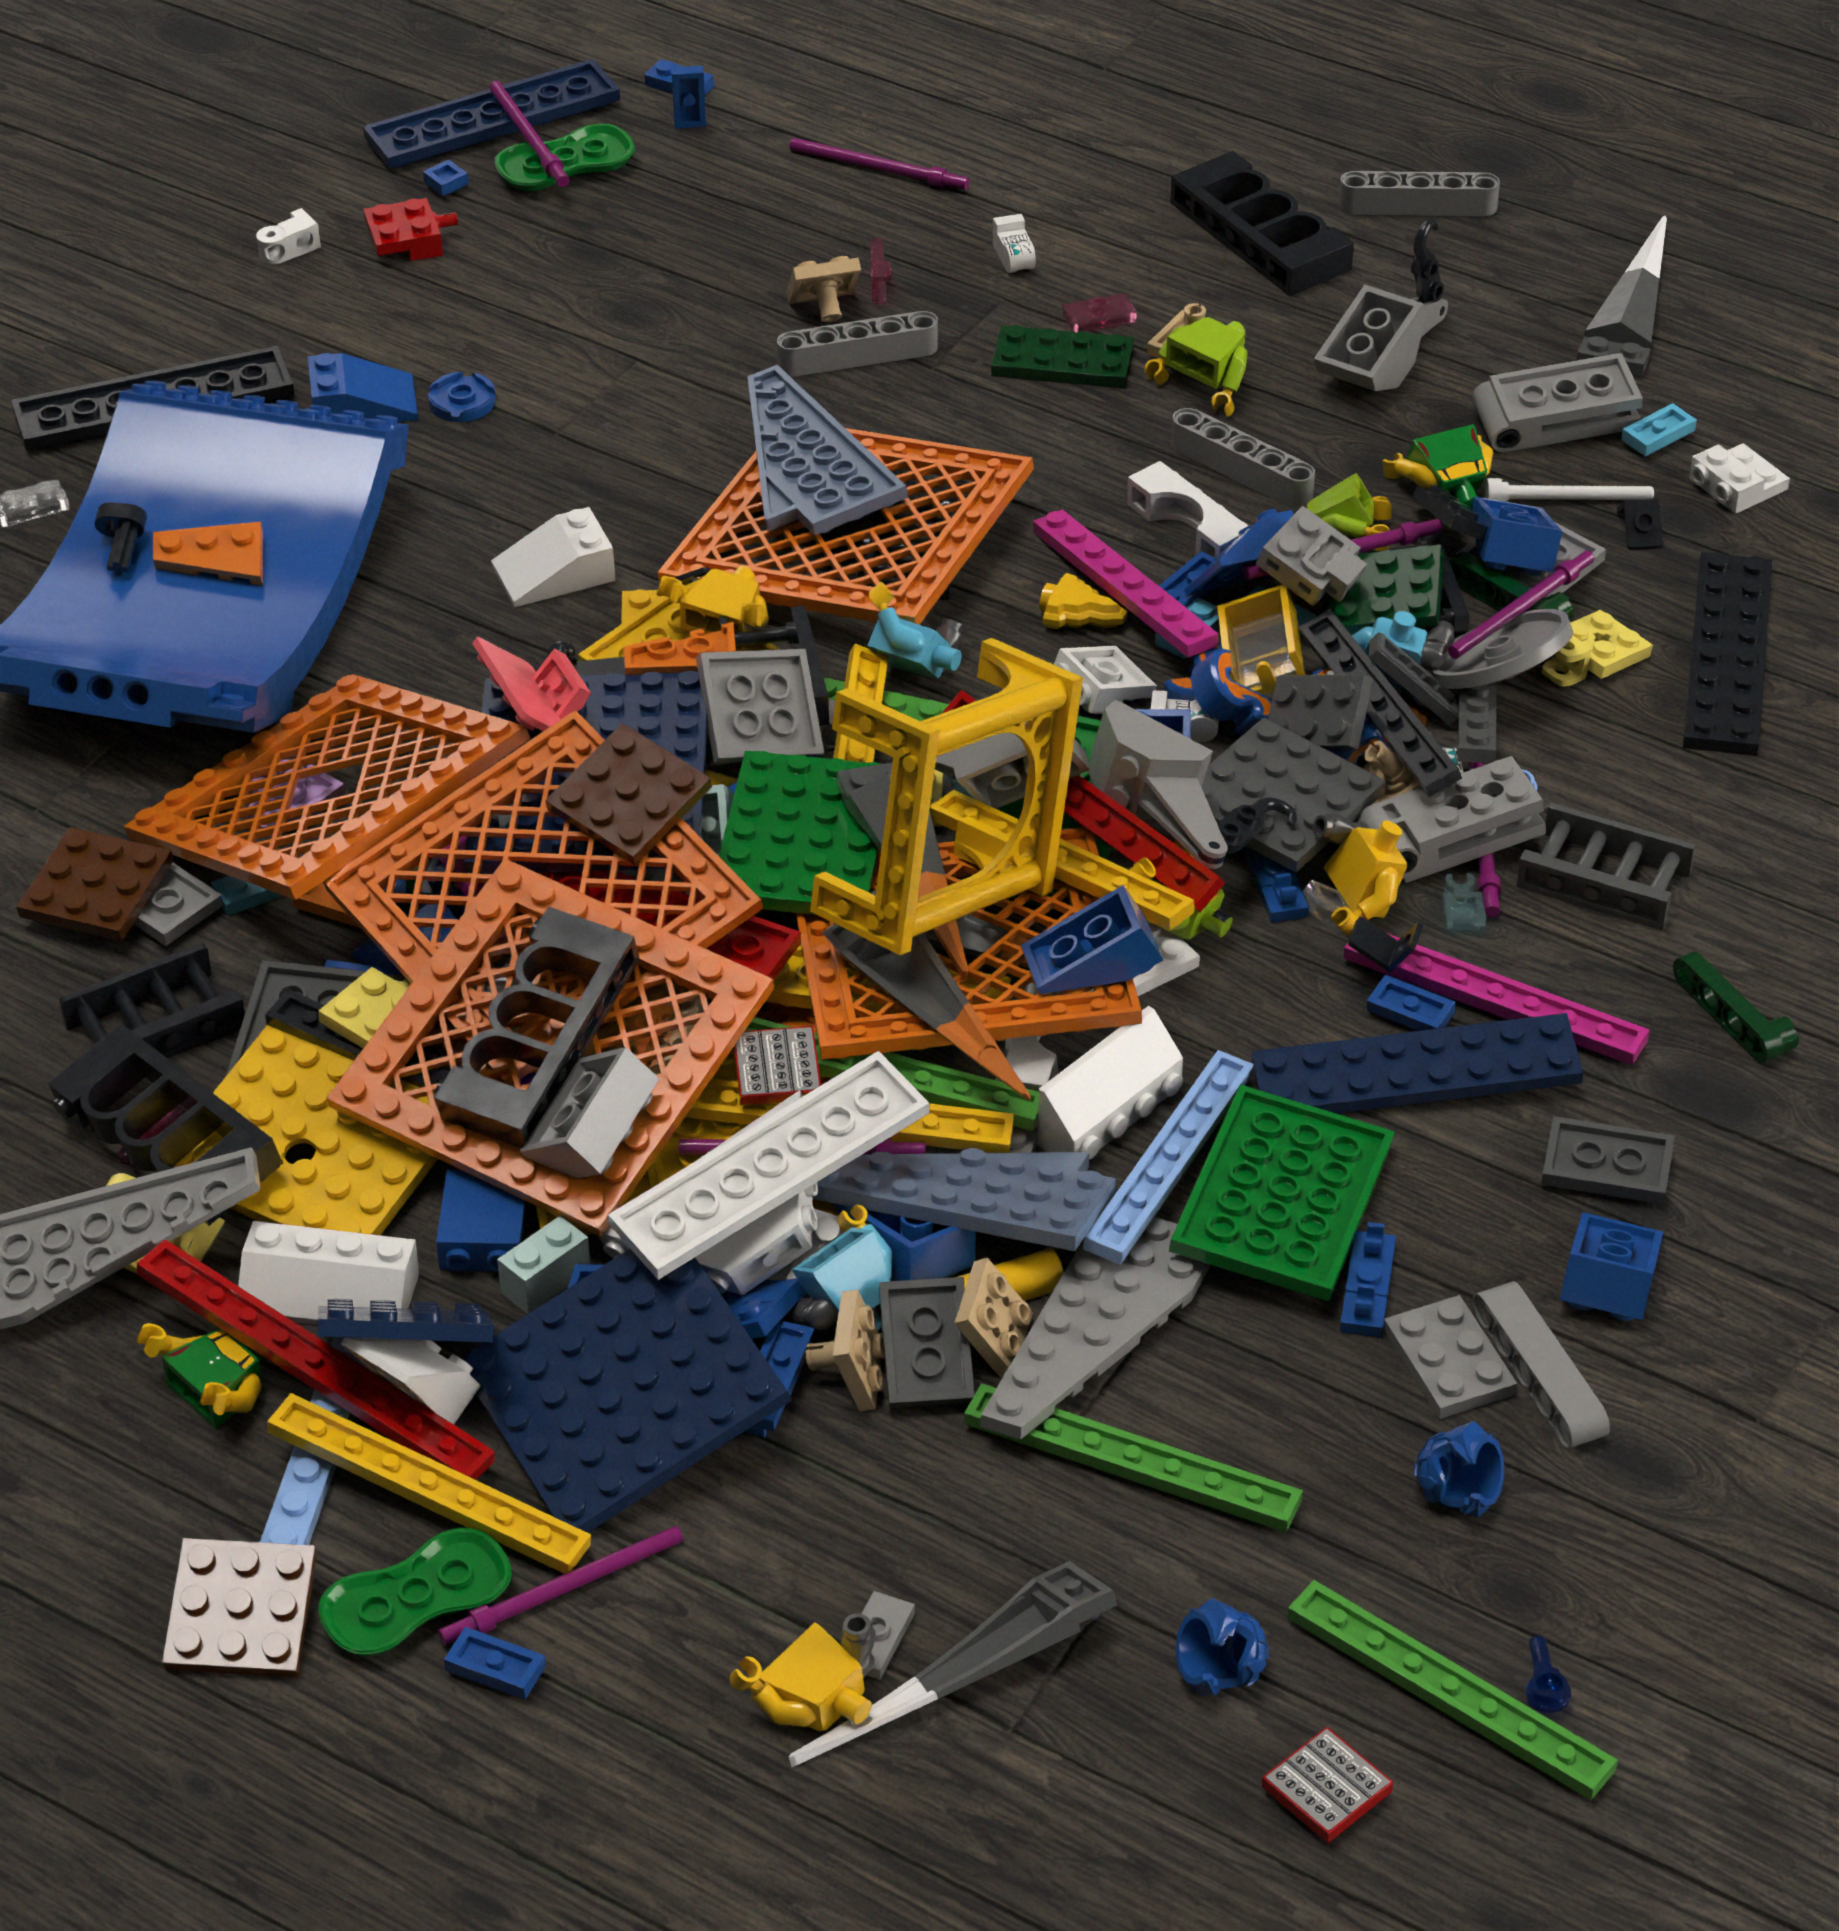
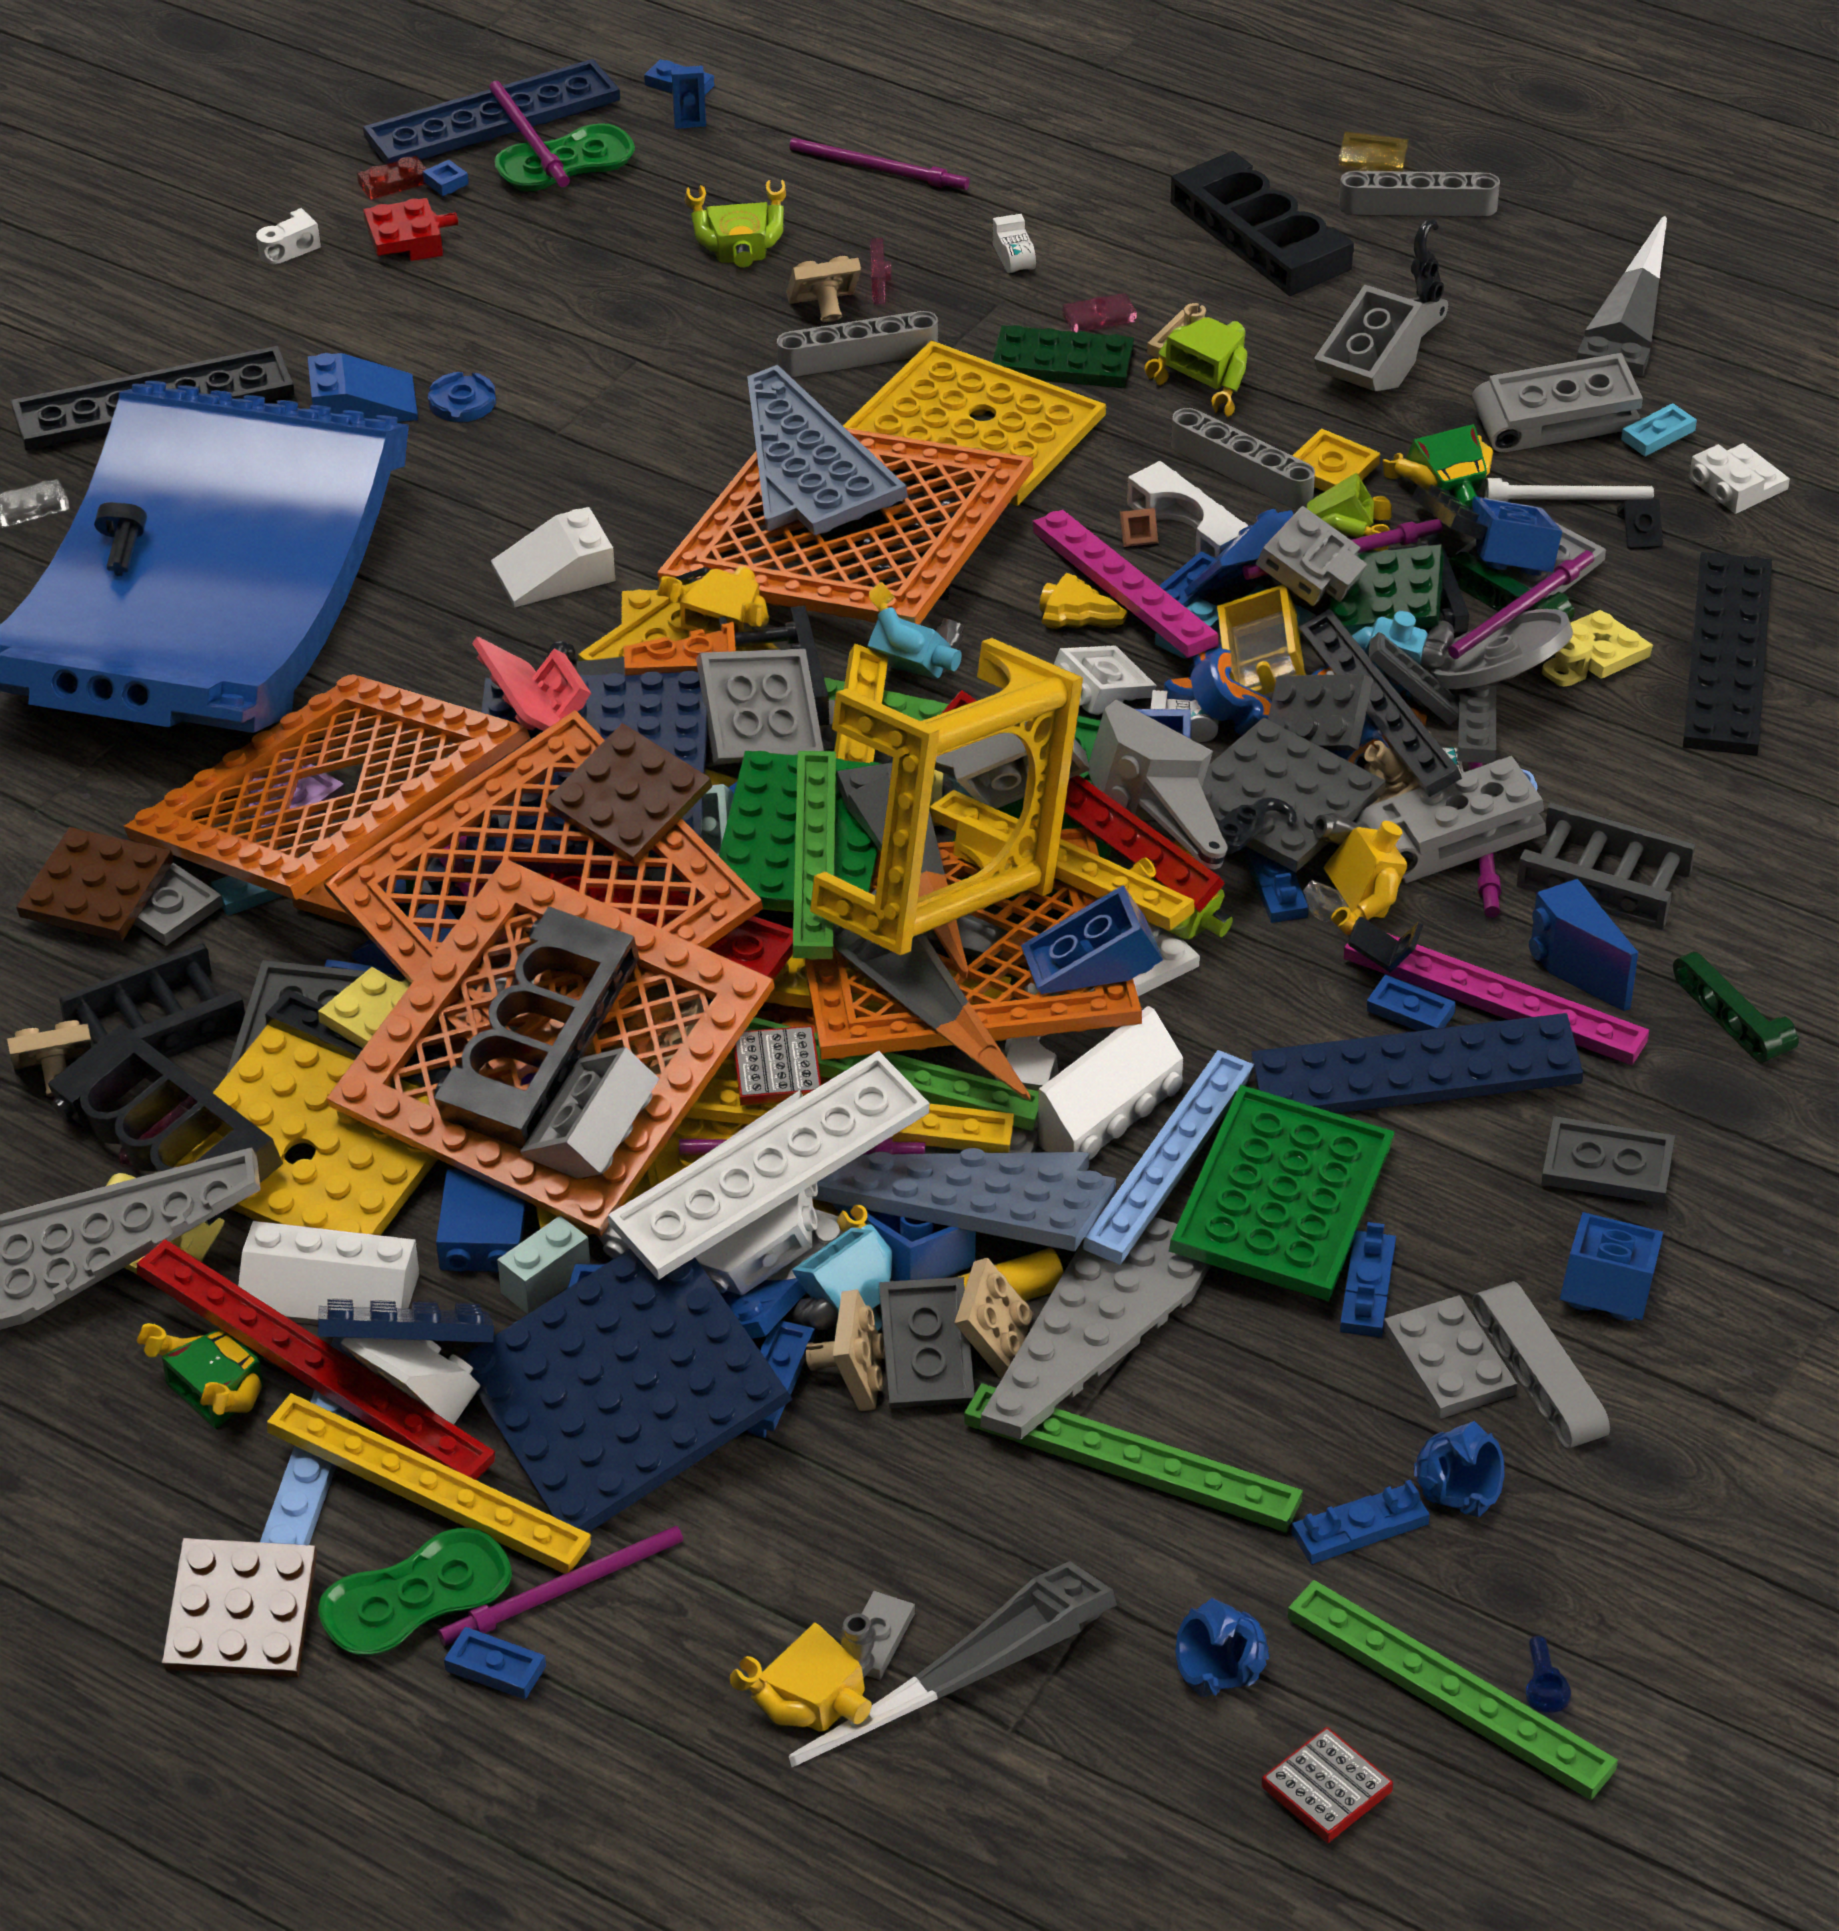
orange wing [153,521,263,586] -> none
clear light blue plate [1442,873,1486,931] -> none
none -> tan plate [7,1020,92,1097]
none -> clear red plate [357,156,427,200]
none -> lime torso [685,180,786,268]
none -> bright green plate [793,751,836,960]
none -> yellow plate [843,340,1106,506]
none -> nougat slope [1119,508,1159,547]
none -> blue plate [1291,1480,1430,1564]
none -> yellow plate [1292,428,1380,491]
none -> clear yellow plate [1339,131,1408,172]
none -> blue slope [1529,879,1638,1011]

